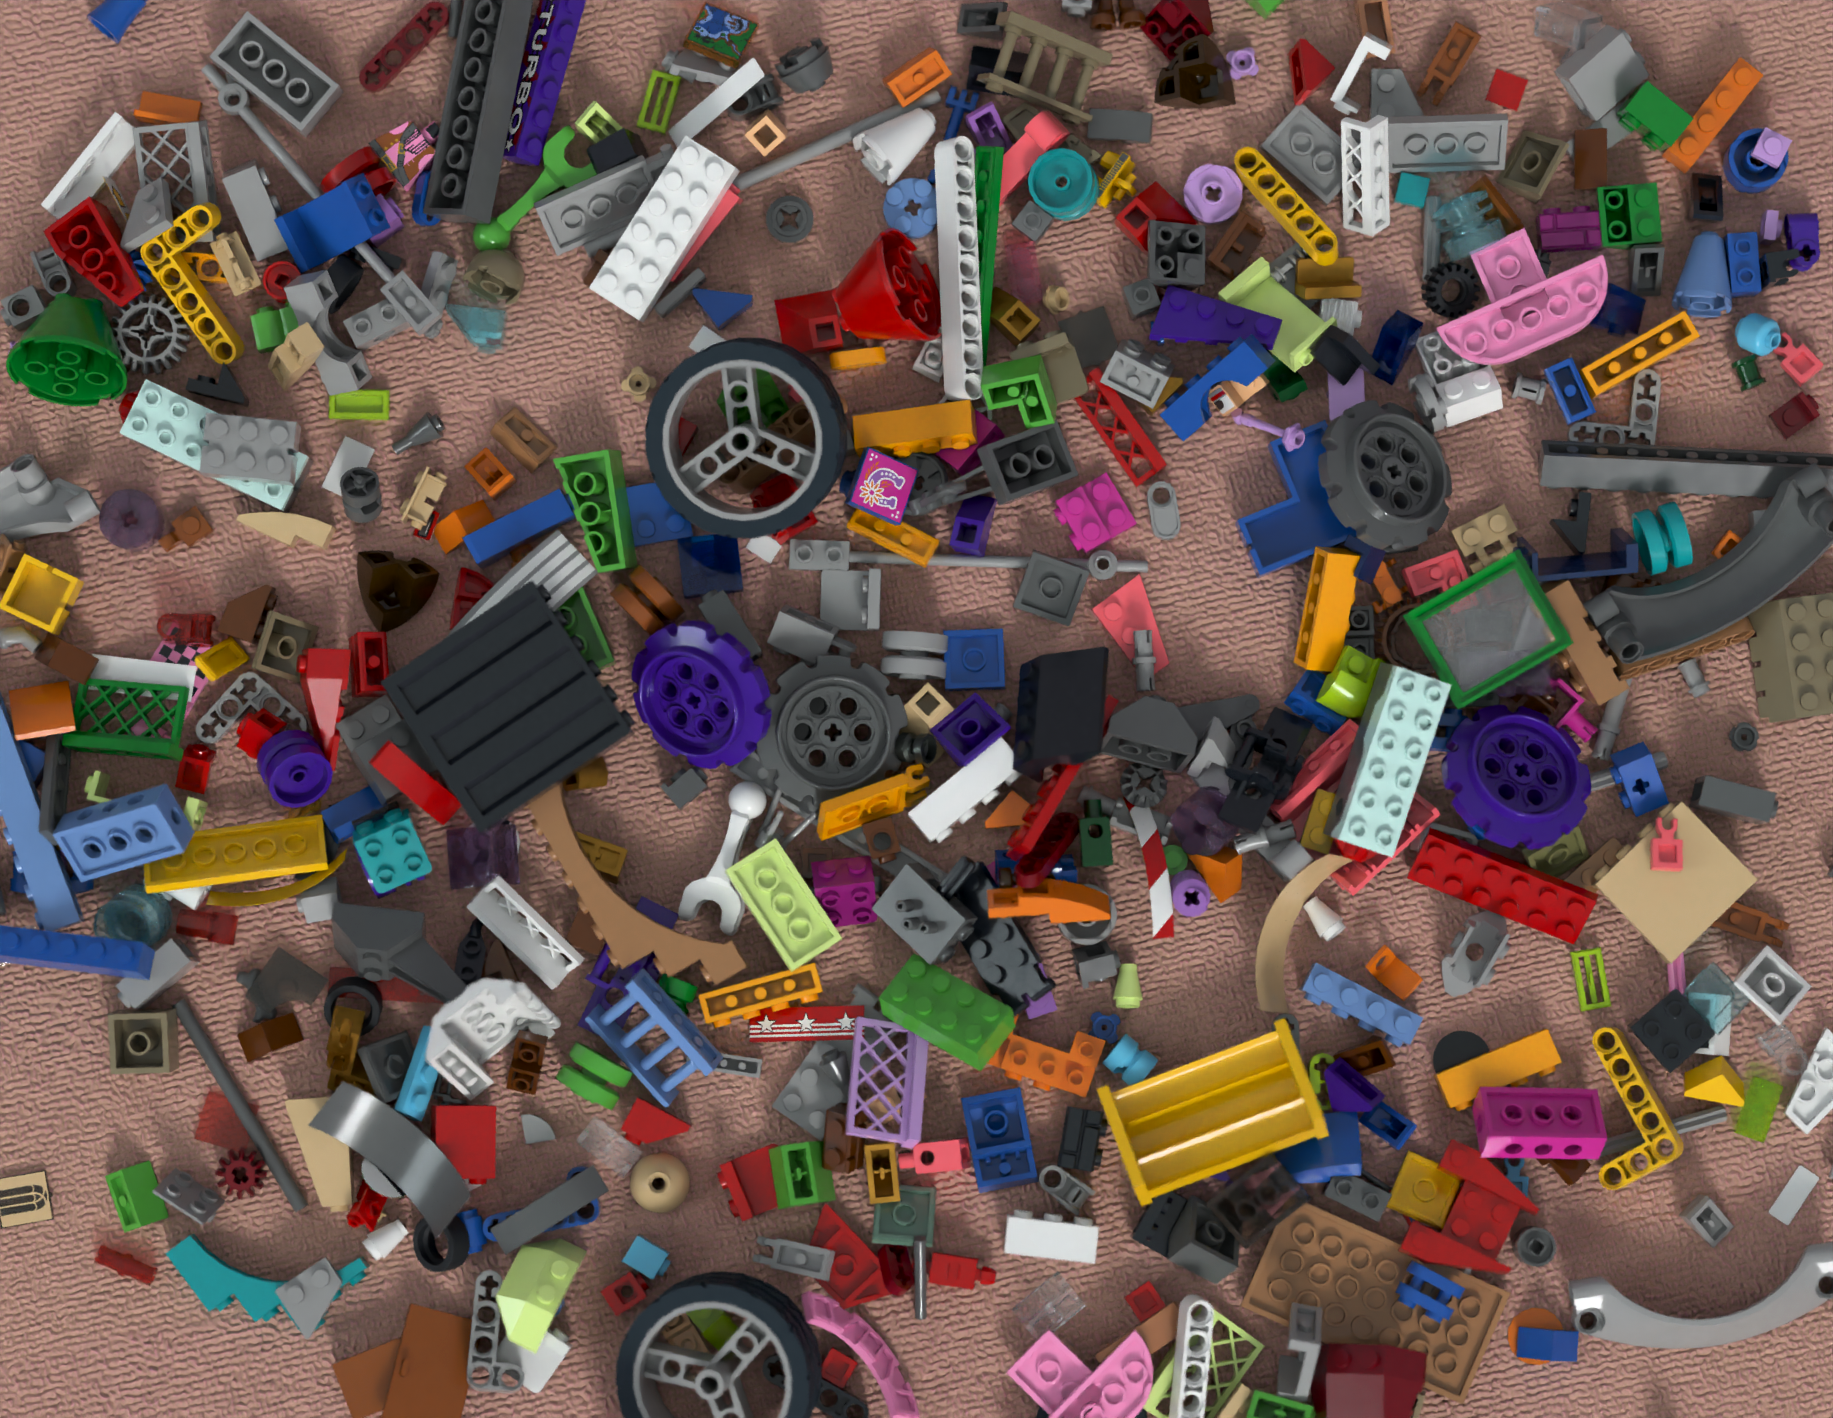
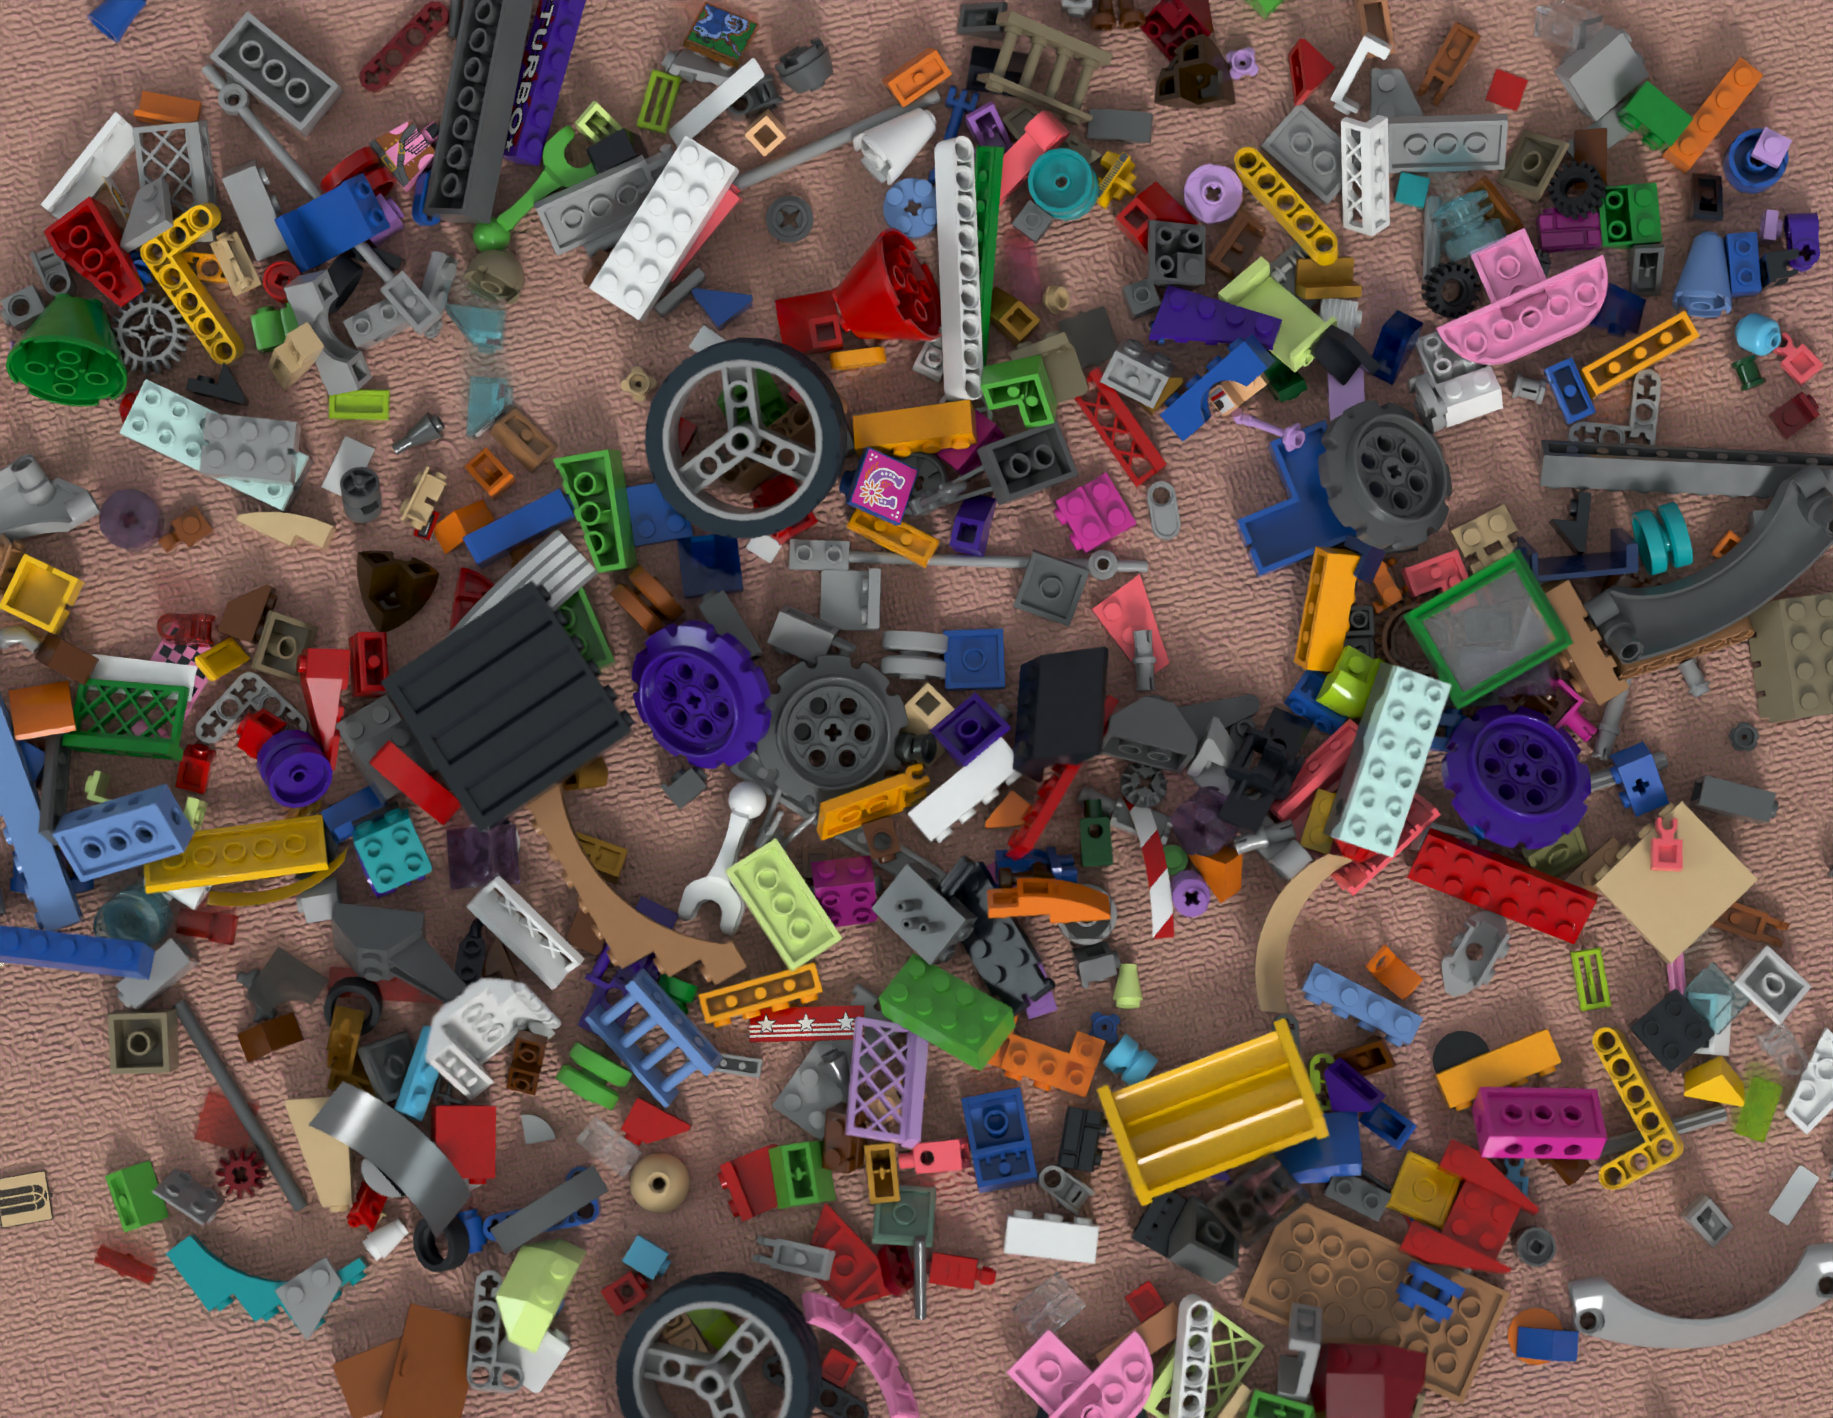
dark red beam [1015,812,1079,888] -> none
white cone [1303,896,1346,942] -> none
none -> clear light blue slope [466,376,514,440]
none -> black tyre [1548,161,1606,220]

